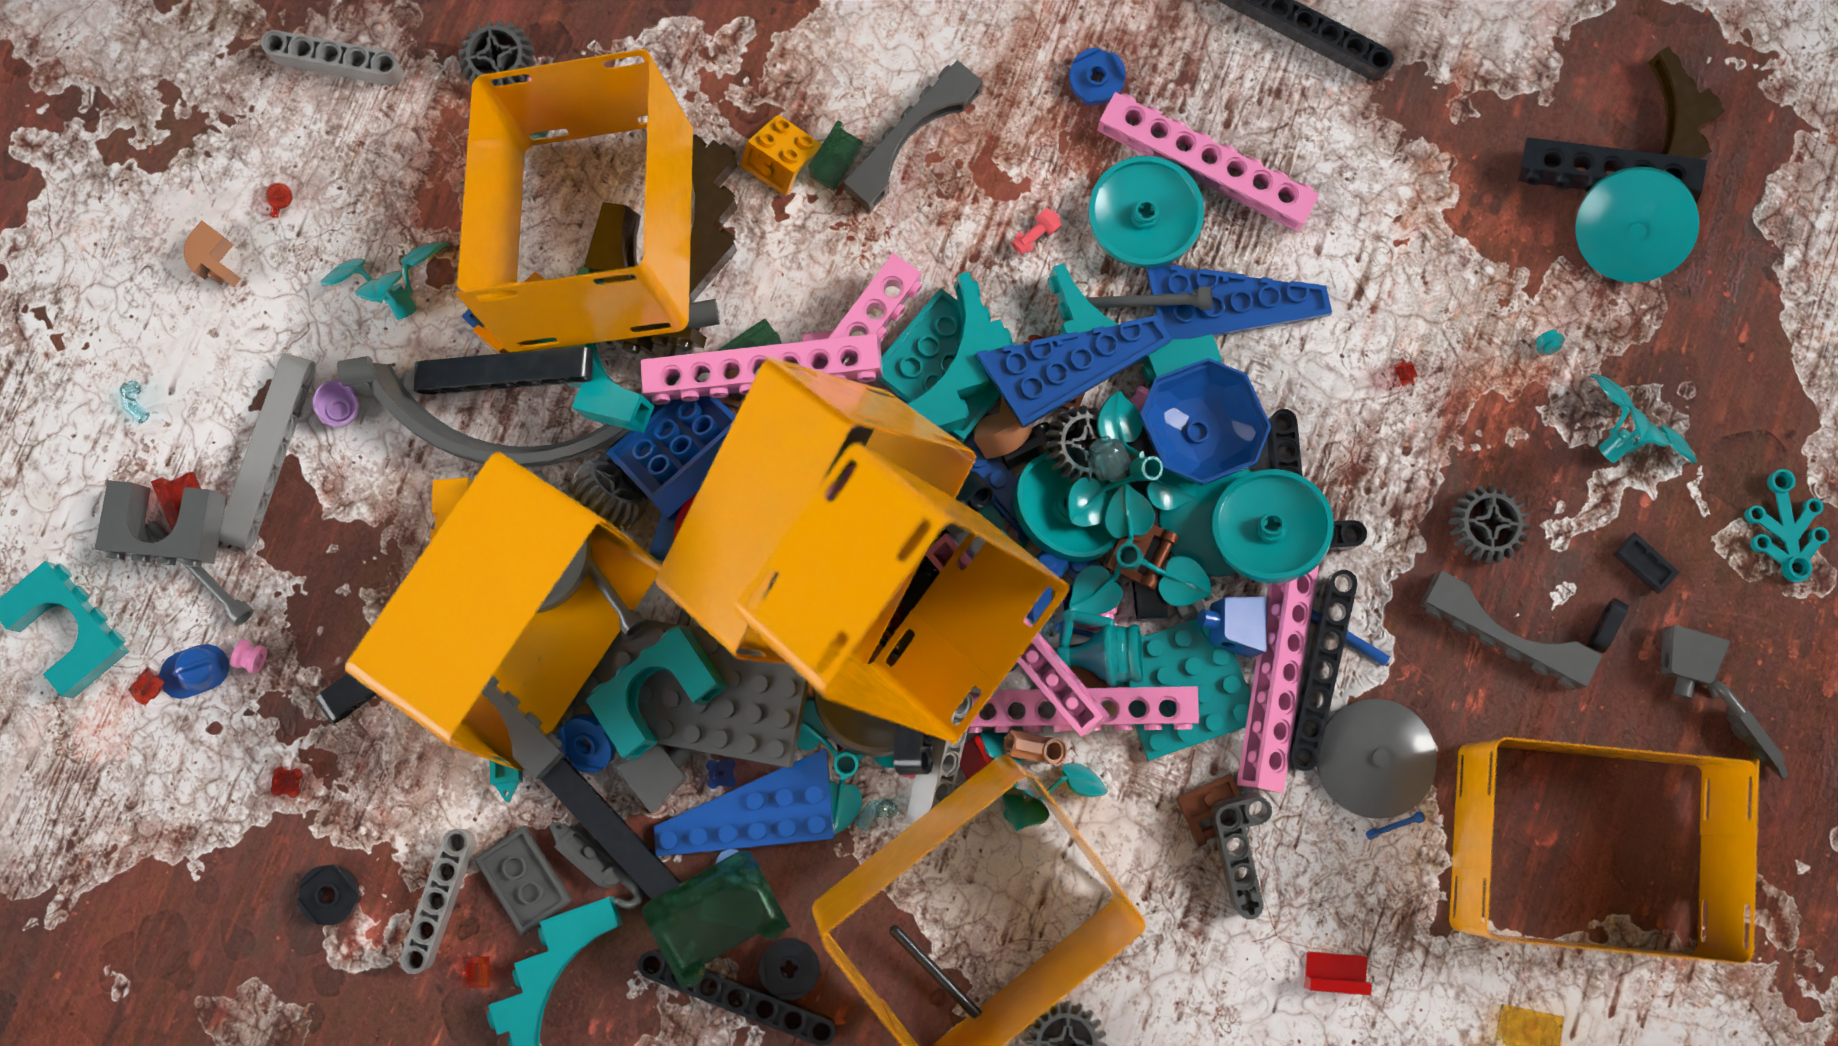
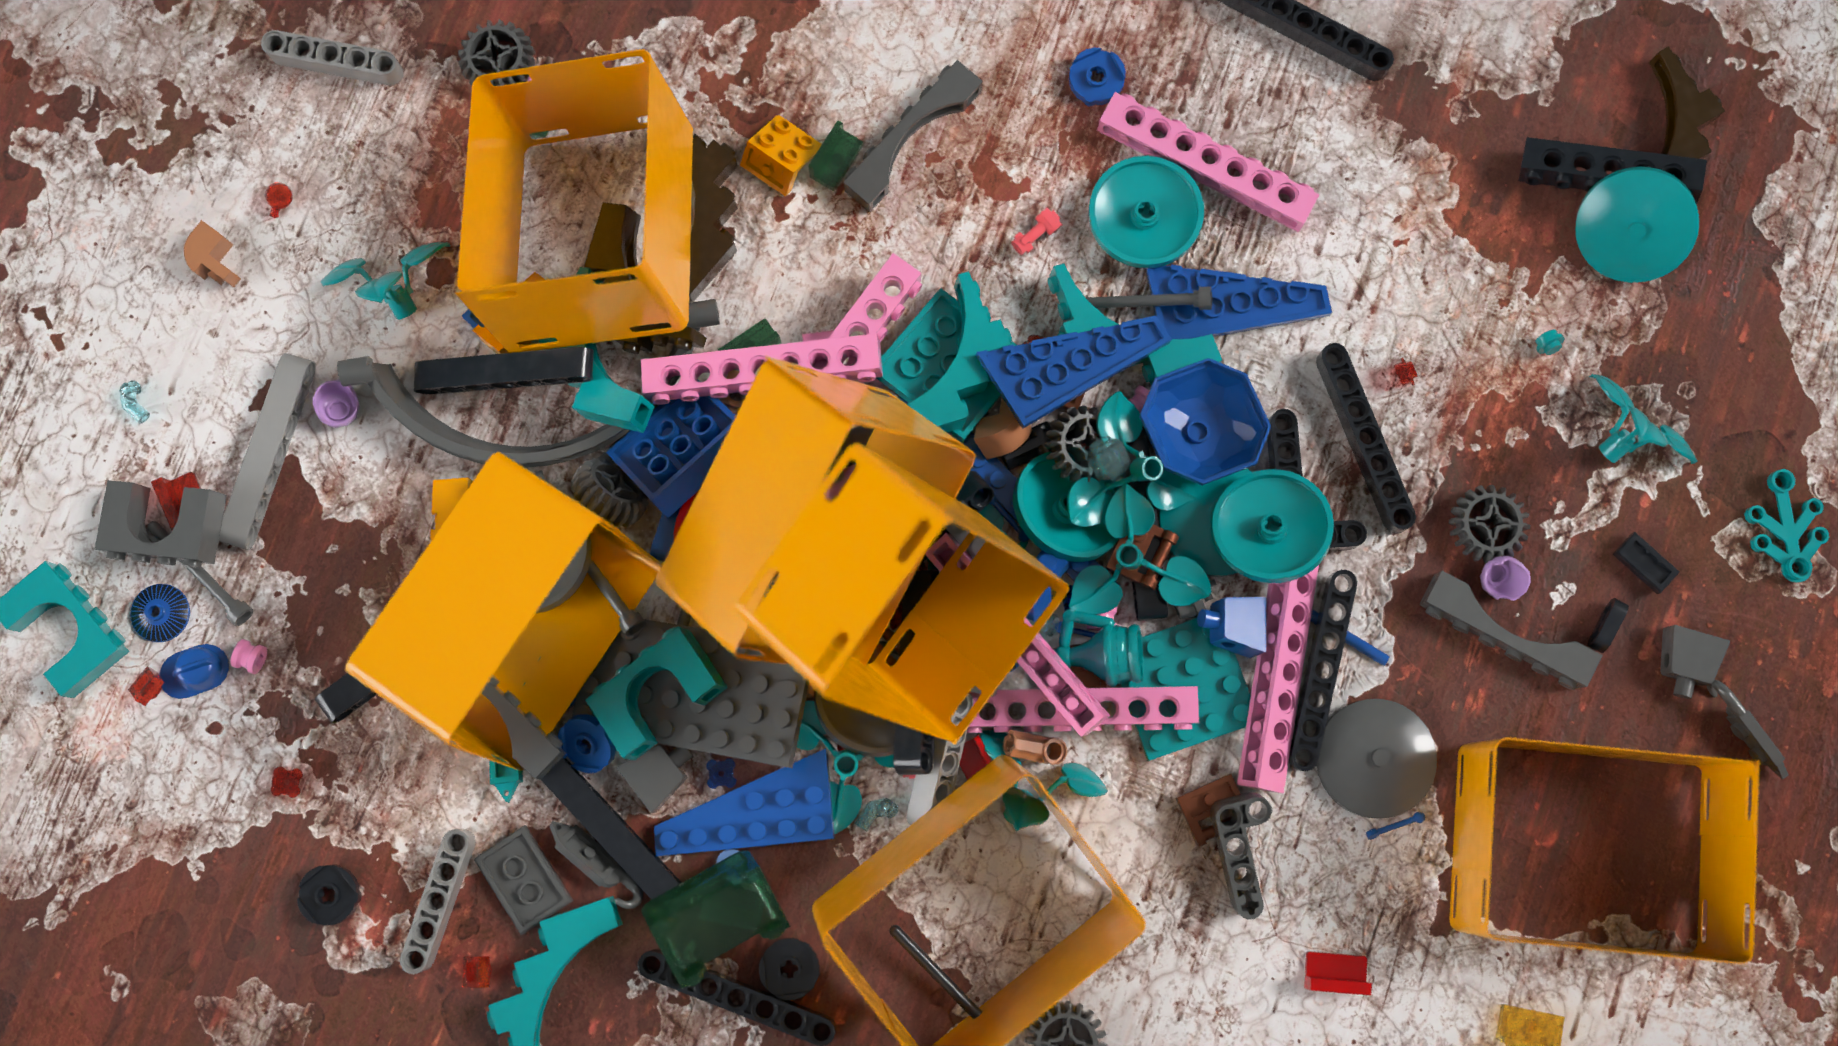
none -> dish [130,584,190,642]
none -> black beam [1316,343,1416,534]
none -> lavender hair [1480,556,1531,601]

